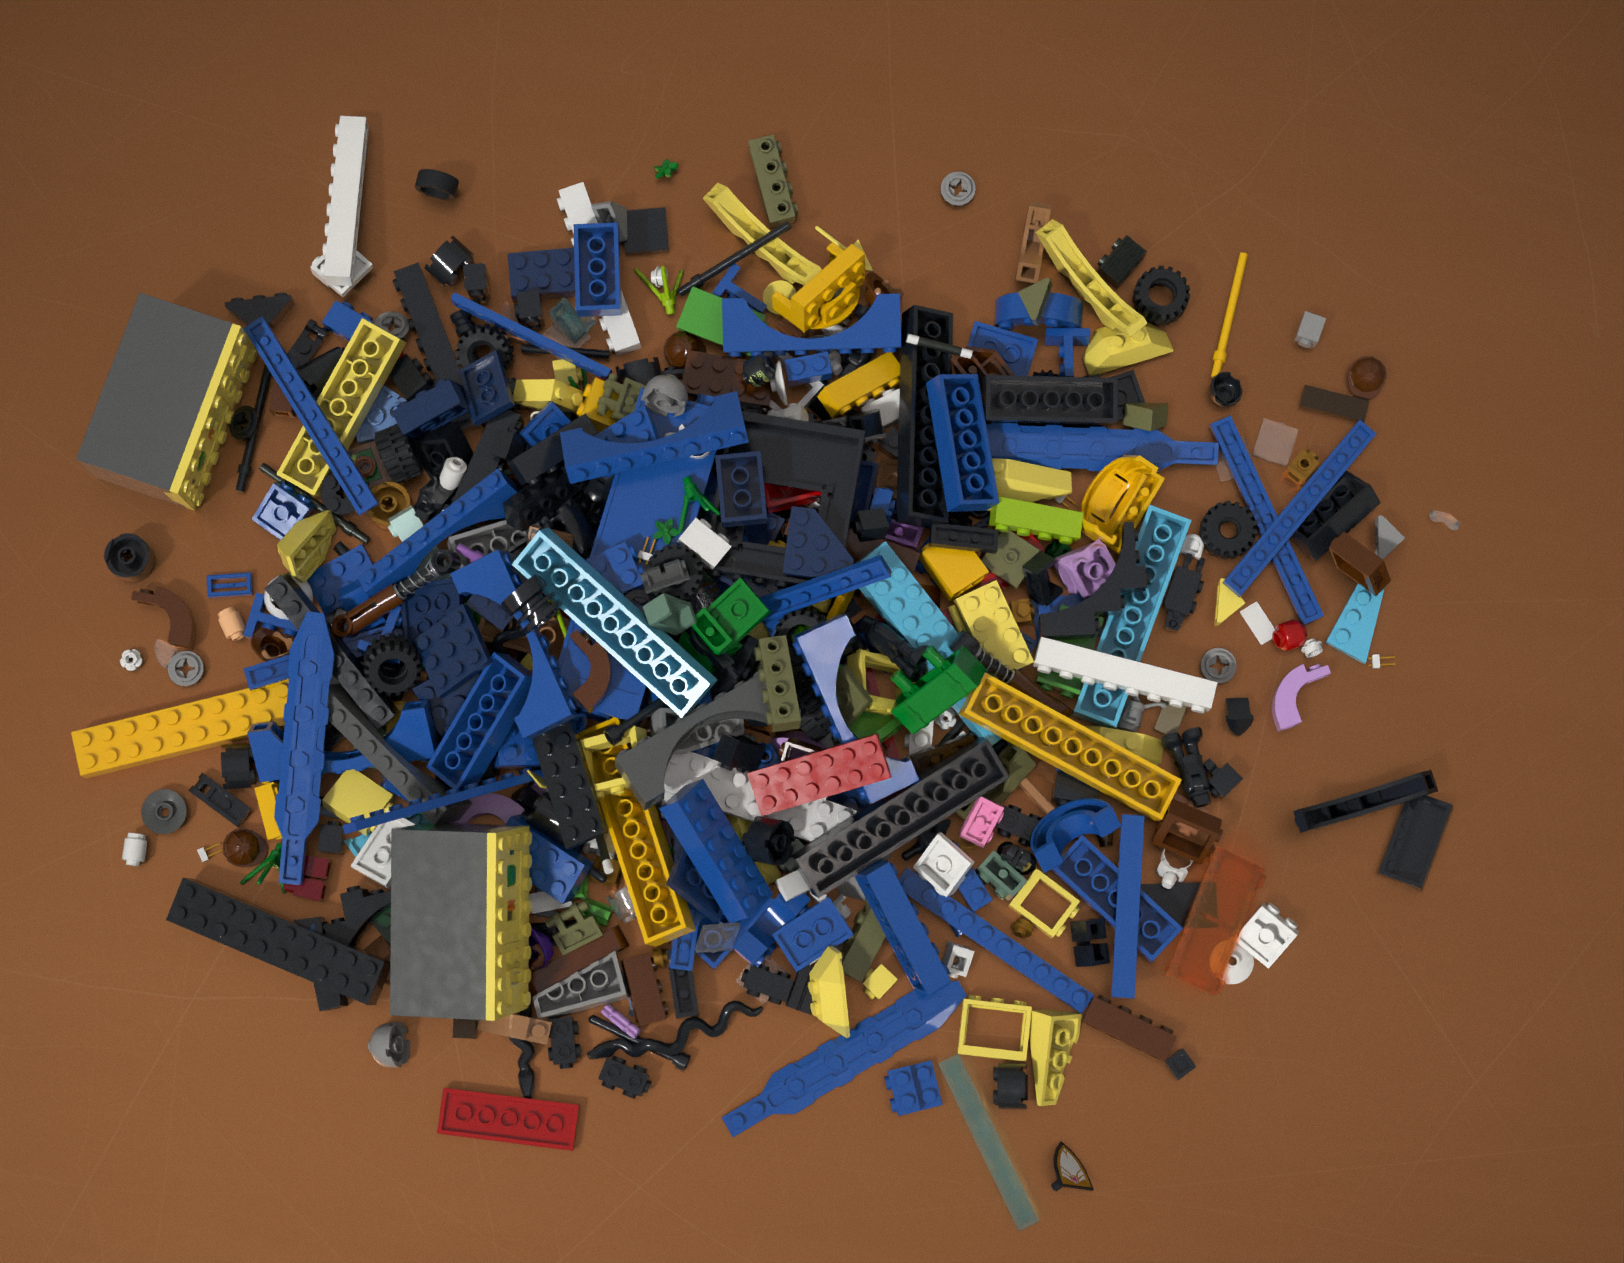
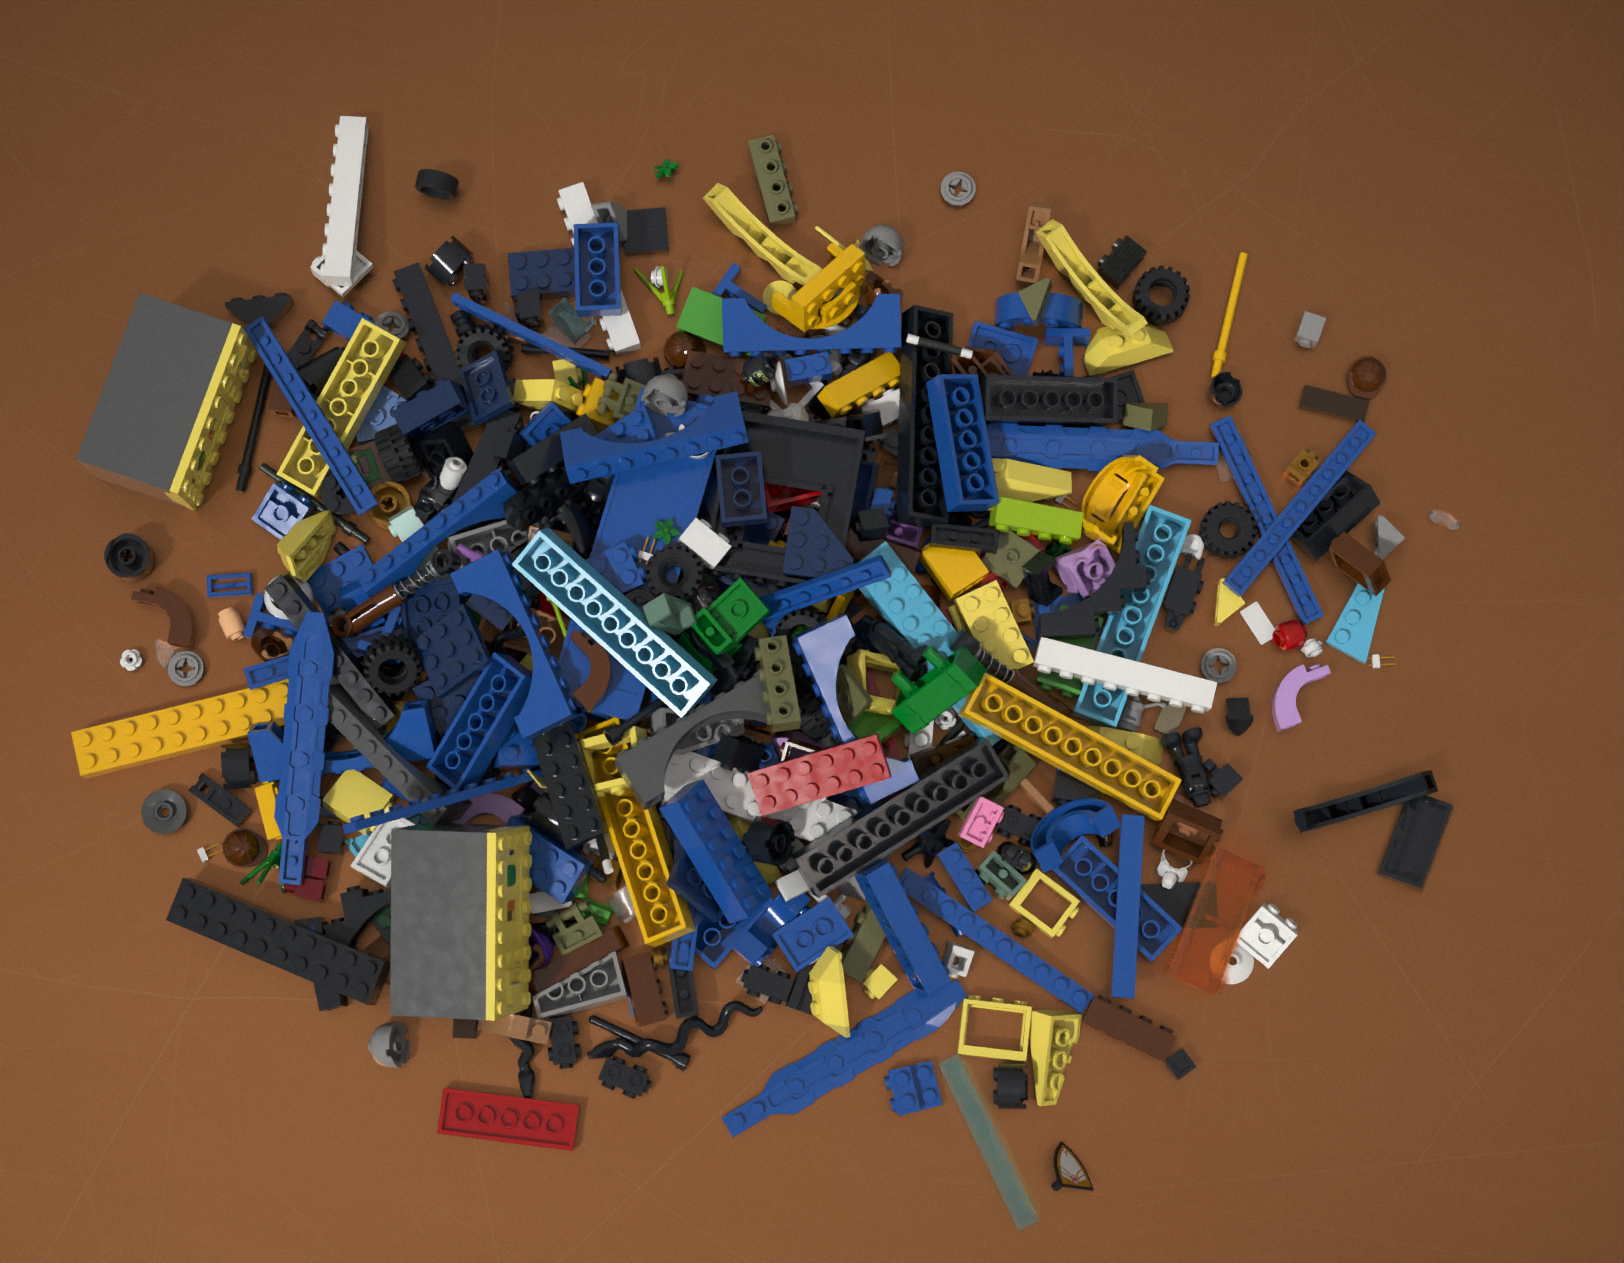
white brick [122,833,148,866] -> none
black gear [229,405,260,441] -> none
dark orange plate [354,456,376,478] -> none
black wheel [501,573,563,635] -> none
lavender axle [601,1004,641,1039] -> none
dark grey hinge [640,559,690,594] -> none
black bar [677,221,792,296] -> none
green plant [678,476,721,533] -> none
clear piece [695,922,740,953] -> none
white plate [913,832,975,897] -> none
black piece [1070,918,1110,967] -> none
clear piece [1252,418,1299,466] -> none
none -> light grey cylinder [859,224,904,266]

